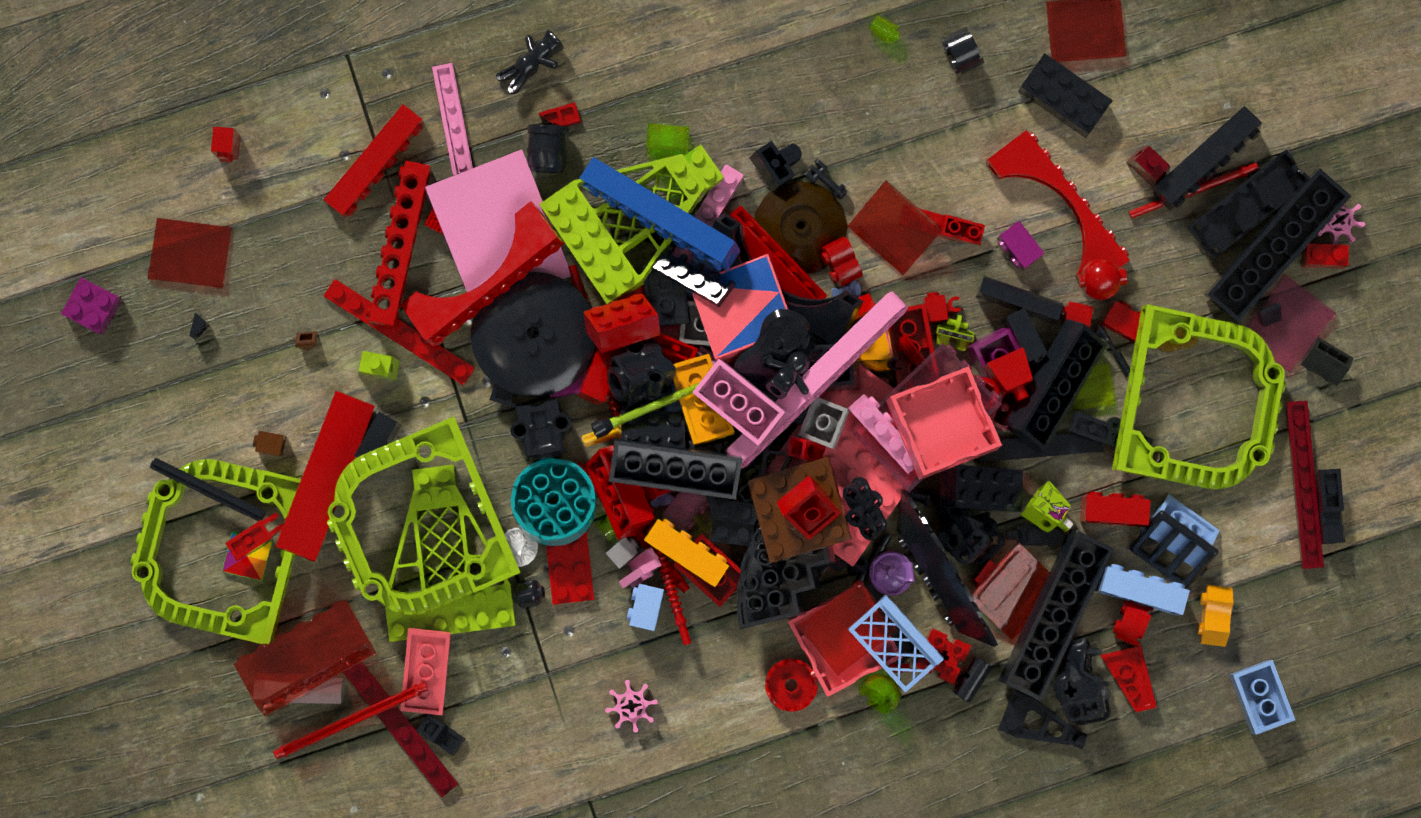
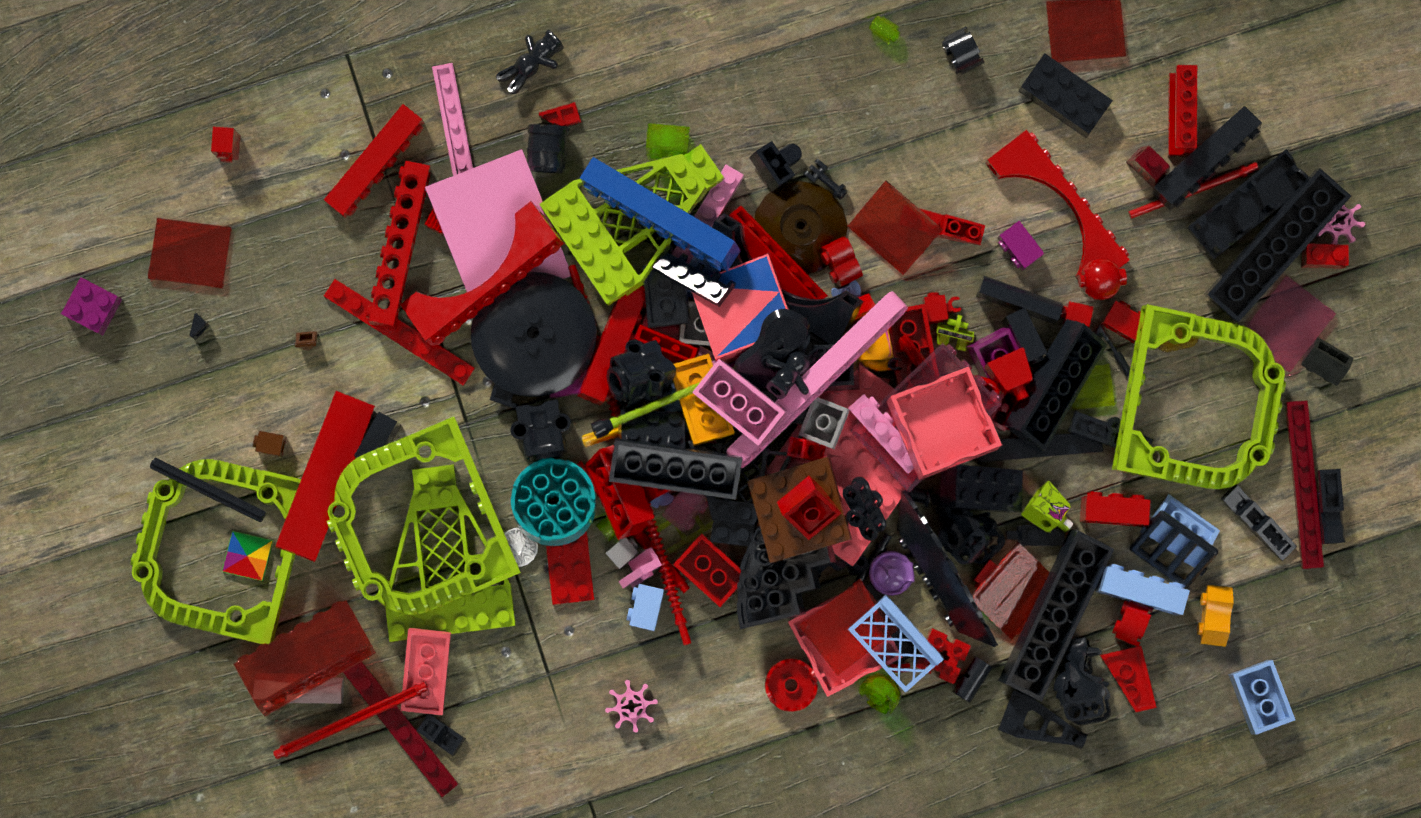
red hinge [225,513,283,561] -> none
lime torso [357,351,400,381] -> none
black head [513,579,545,608] -> none
red brick [584,293,660,354] -> none
light orange brick [644,518,729,587] -> none
black slope [1257,303,1282,327] -> none
none -> red panel [1168,65,1198,157]
none -> black slope [1221,485,1297,561]

